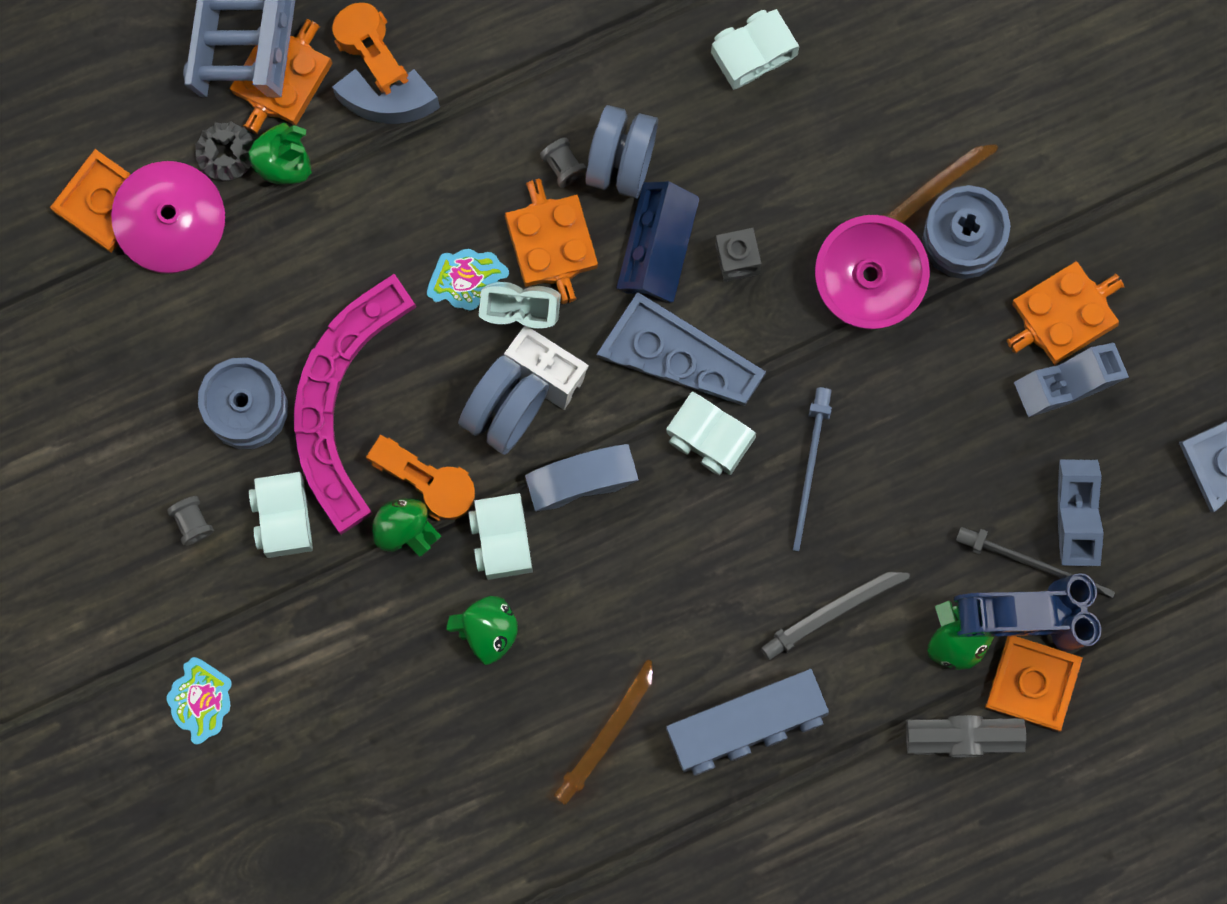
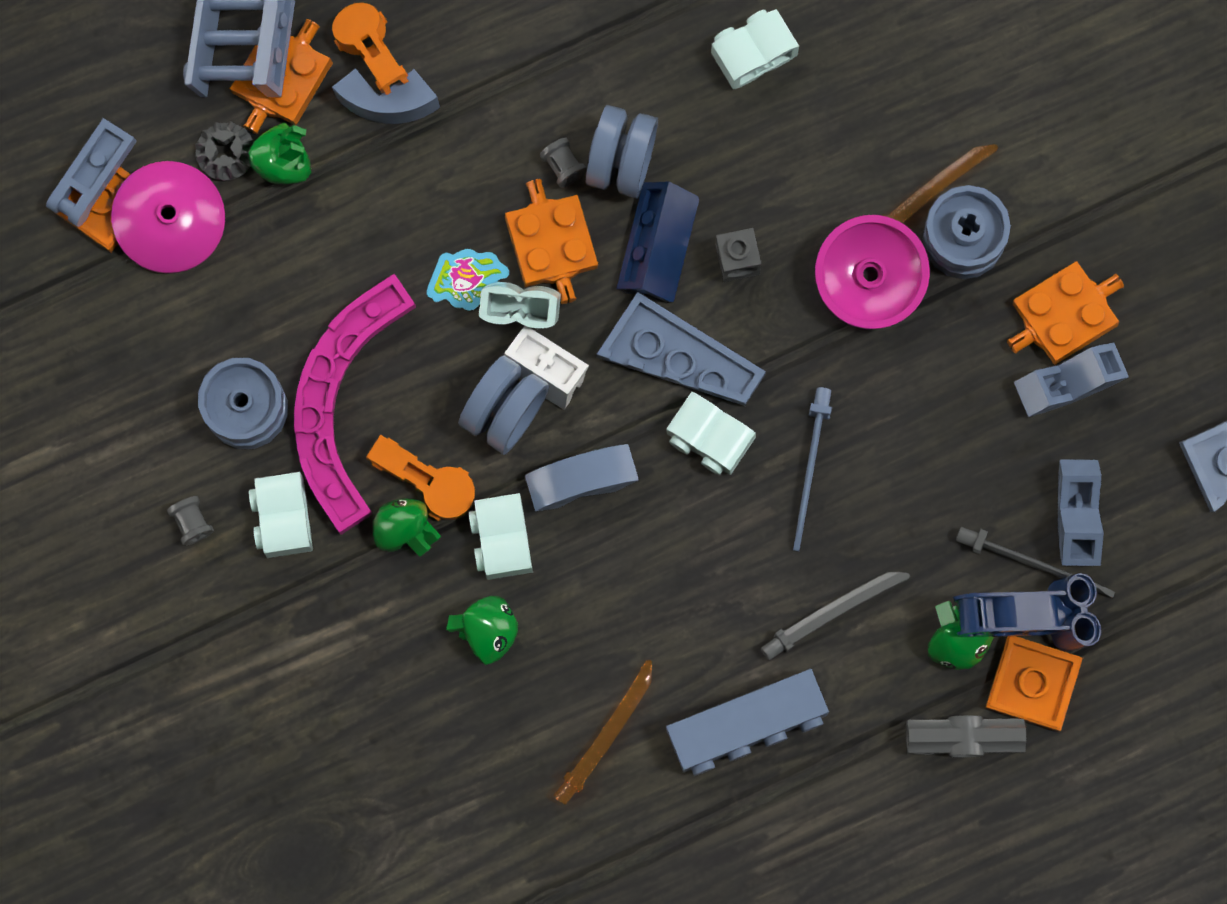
sticker [167,657,232,745] -> none
none -> sand blue plate [46,118,137,227]

